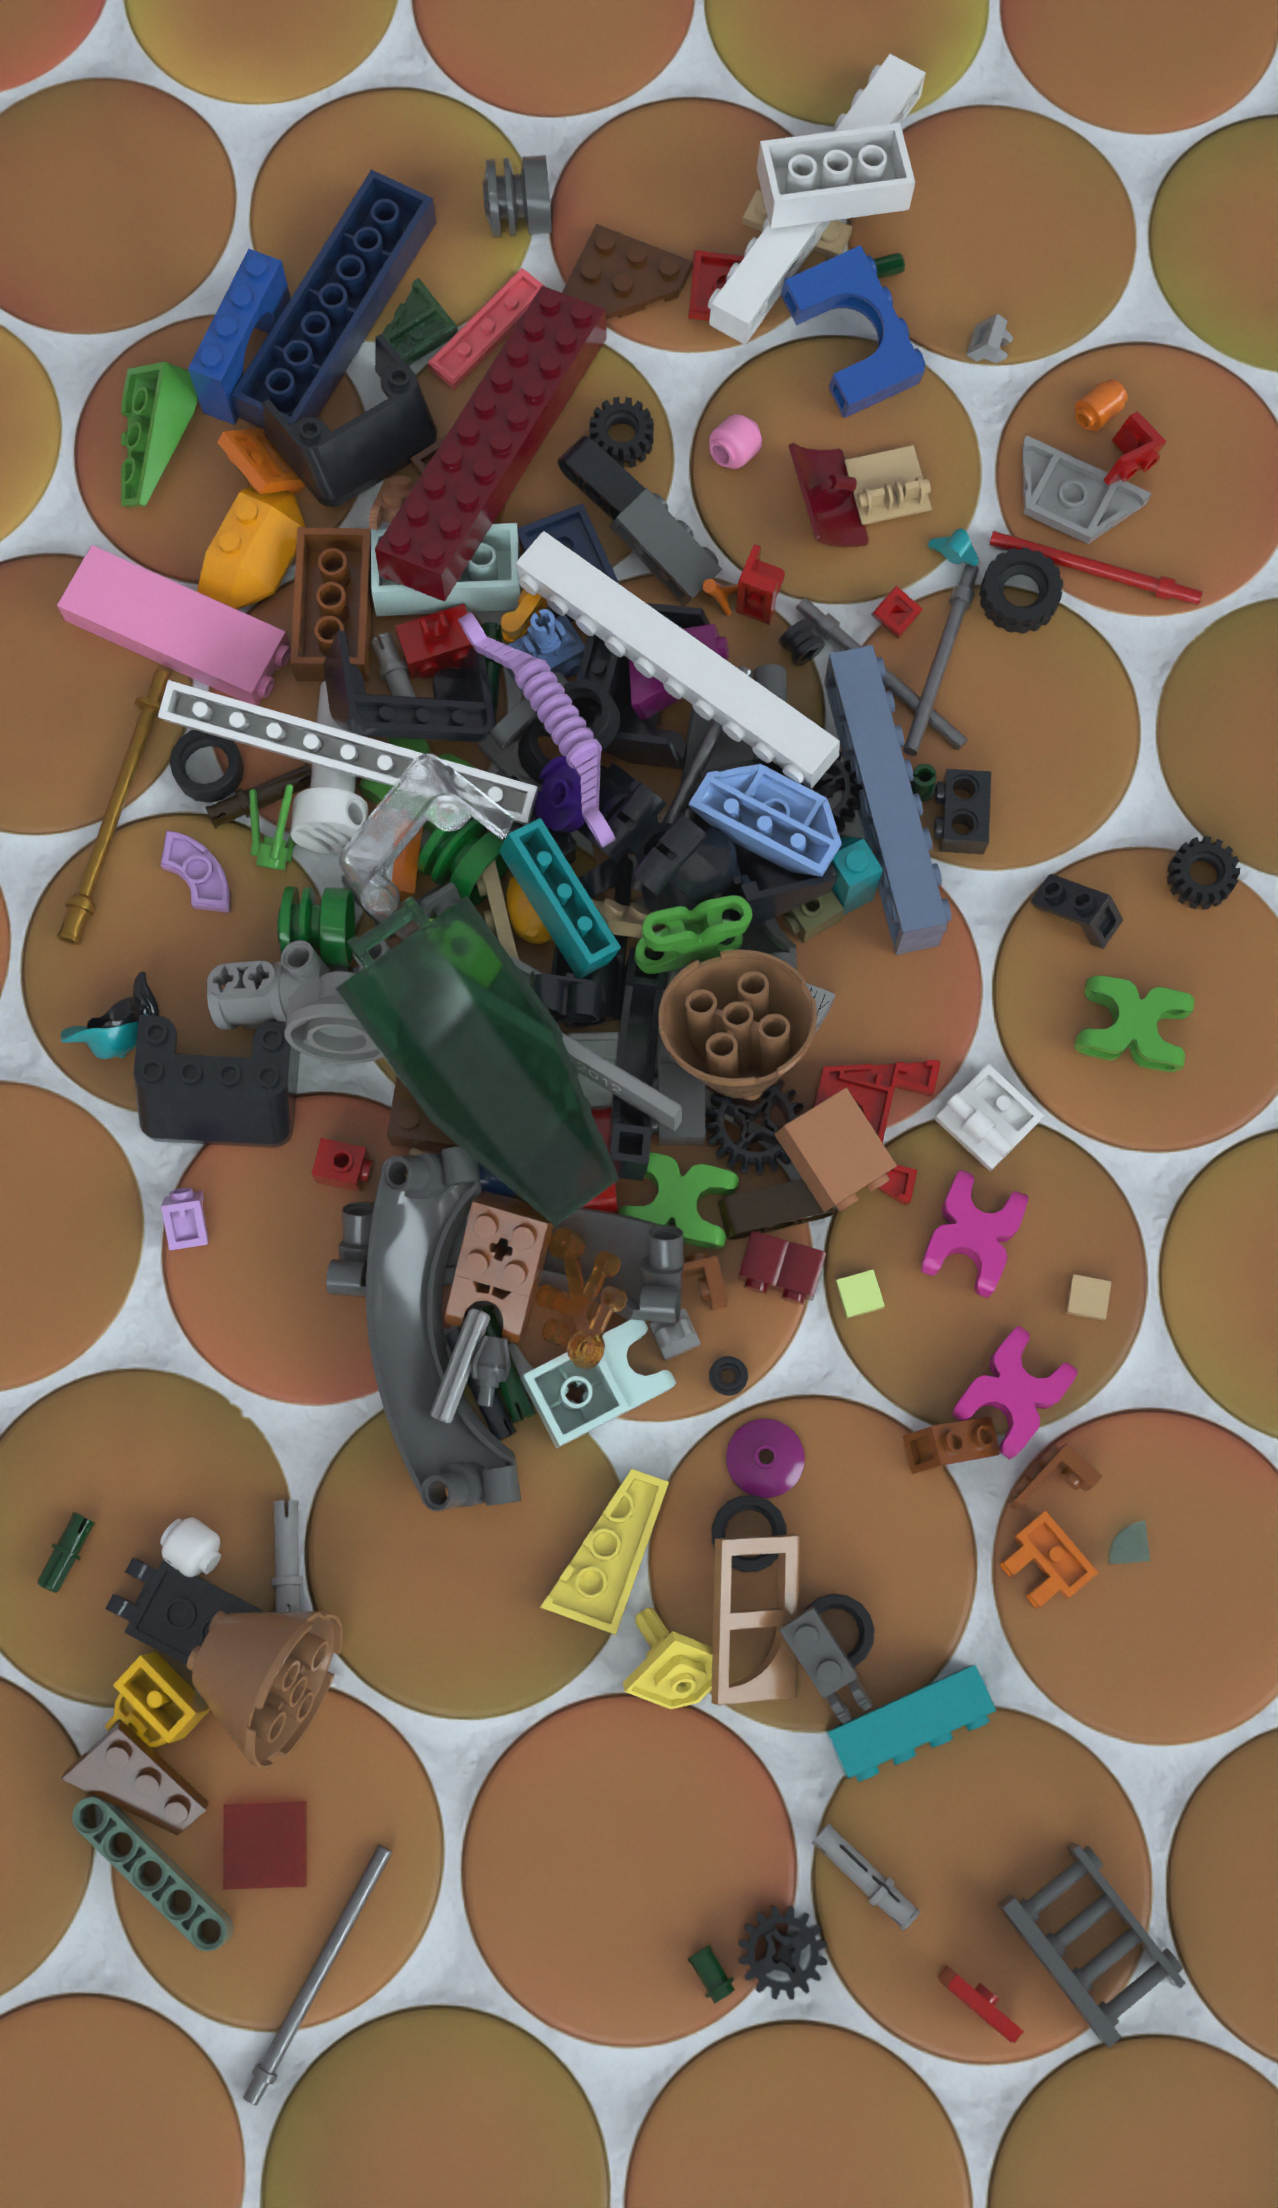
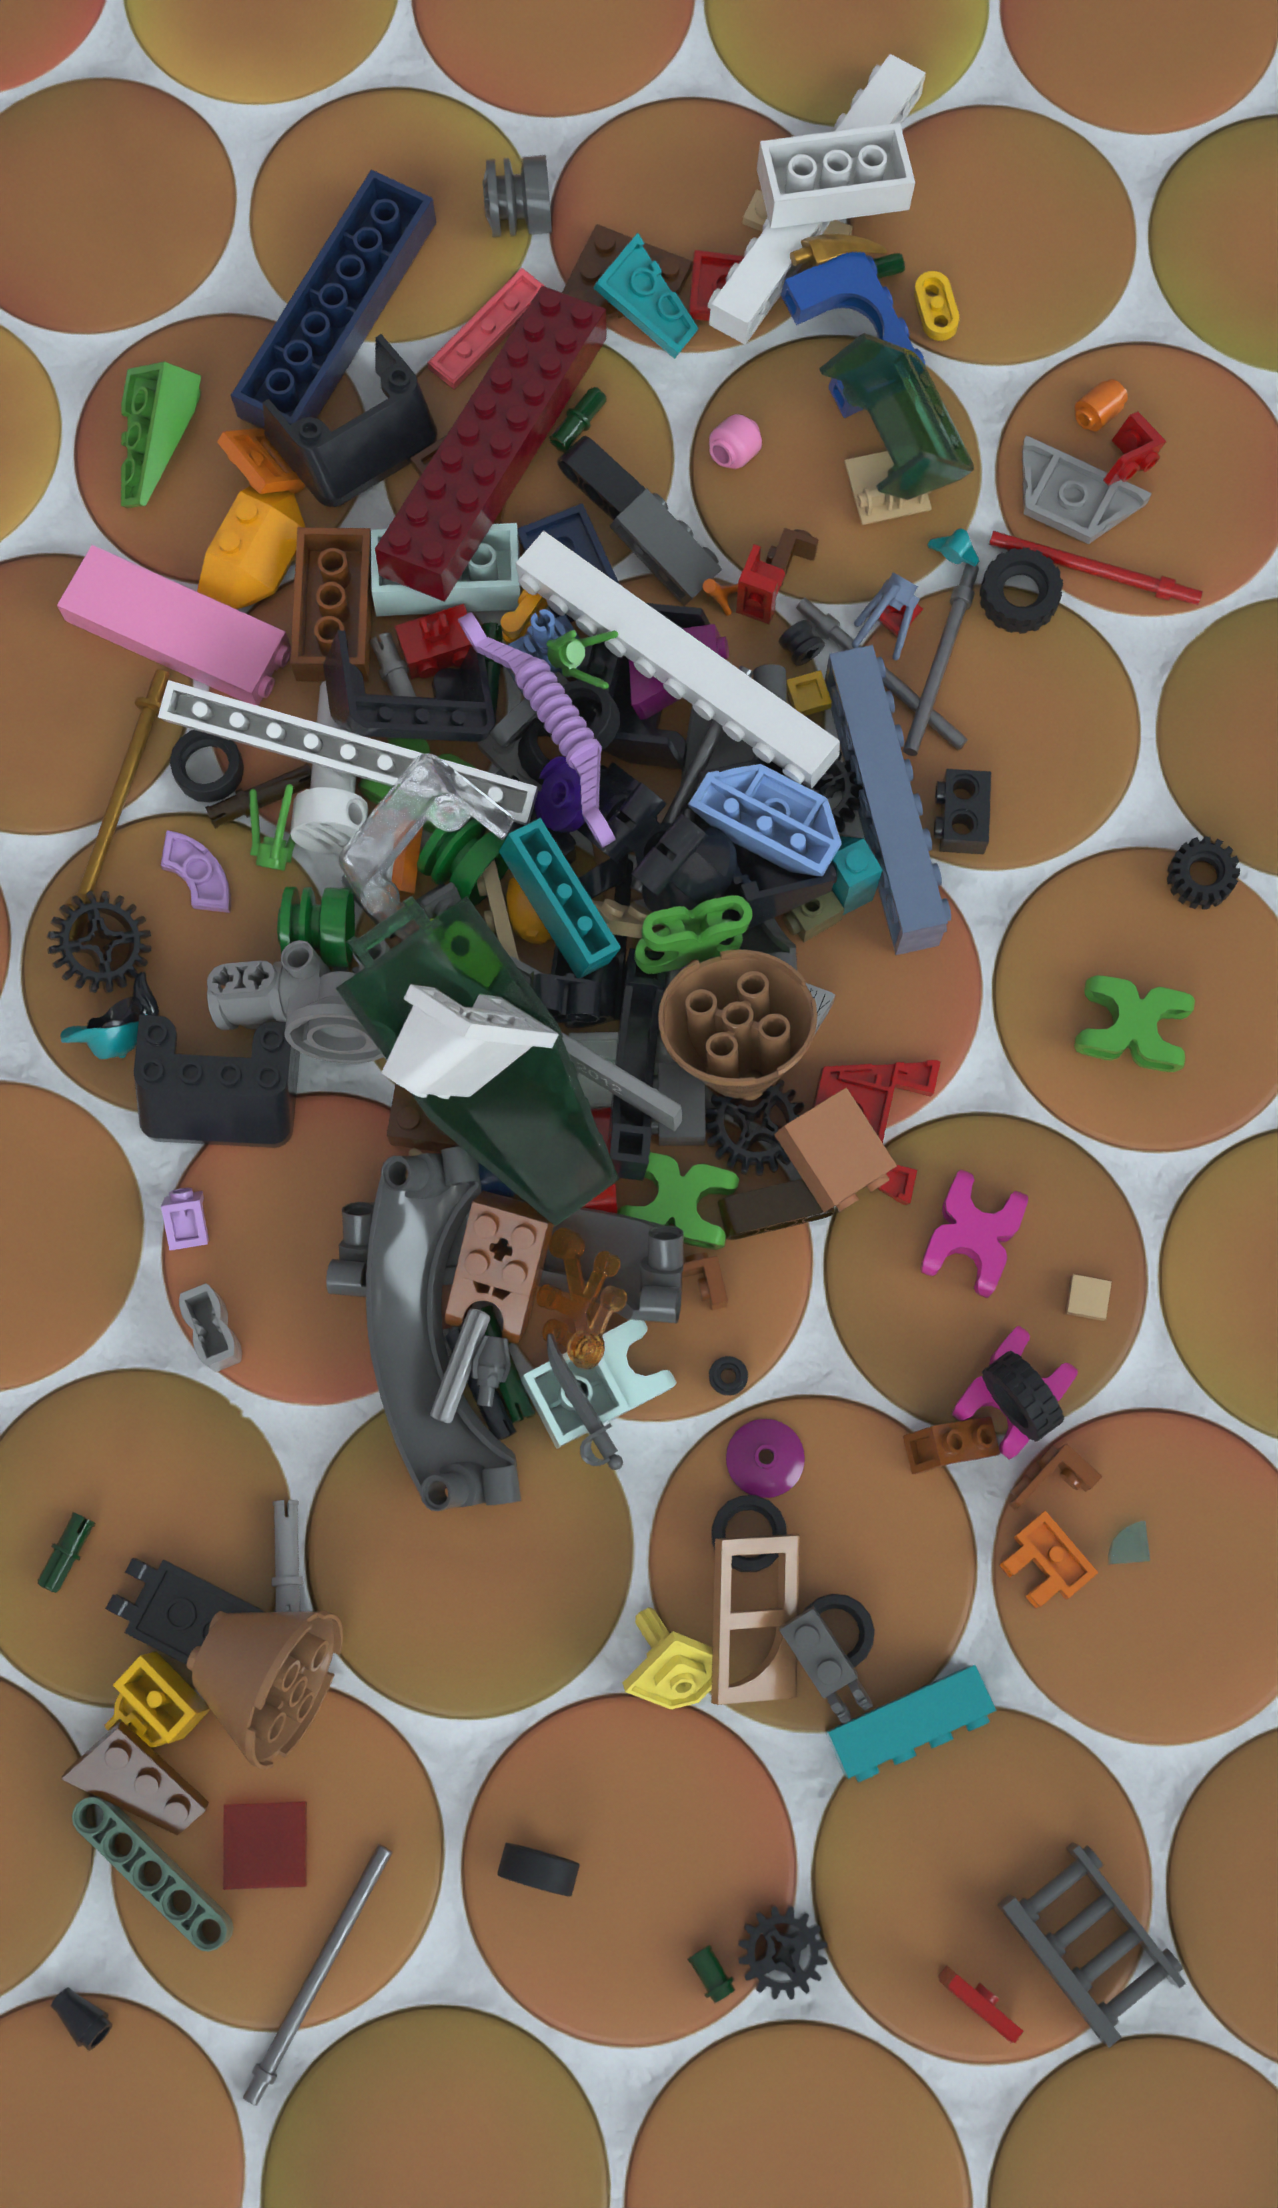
white head [160,1517,221,1577] -> none
blue arch [188,249,291,425] -> none
red brick [311,1138,374,1192] -> none
nougat hinge [369,475,417,530] -> none
clear green wing [382,278,458,366] -> none
light yellow wing [540,1469,669,1635] -> none
black tyre [589,397,654,468] -> none
light grey tile [649,1308,701,1361] -> none
dark red brick [738,1231,826,1305] -> none
dark red shield [788,443,869,547] -> none
light grey pin [811,1823,921,1931] -> none
yellowish green tile [835,1269,885,1319] -> none
dark green pin [910,764,937,802] -> none
white plate [934,1064,1044,1172] -> none
light grey tile [966,314,1013,363] -> none
black bracket [1031,874,1123,949] -> none
none -> black gear [47,891,151,993]
none -> black cone [51,1987,113,2051]
none -> light grey brick [179,1283,242,1372]
none -> white windscreen [381,985,559,1099]
none -> black tyre [497,1843,580,1897]
none -> bright green plant [546,630,618,689]
none -> dark grey sword [547,1333,623,1470]
none -> dark green axle [549,387,607,453]
none -> teal wing [593,233,699,359]
none -> reddish brown bracket [766,528,819,585]
none -> yellow plate [786,670,832,716]
none -> pearl gold bar [790,234,888,266]
none -> clear green windscreen [819,333,974,500]
none -> sand blue plant [852,572,920,660]
none -> yellow plate [914,271,960,341]
none -> black tyre [982,1351,1064,1442]

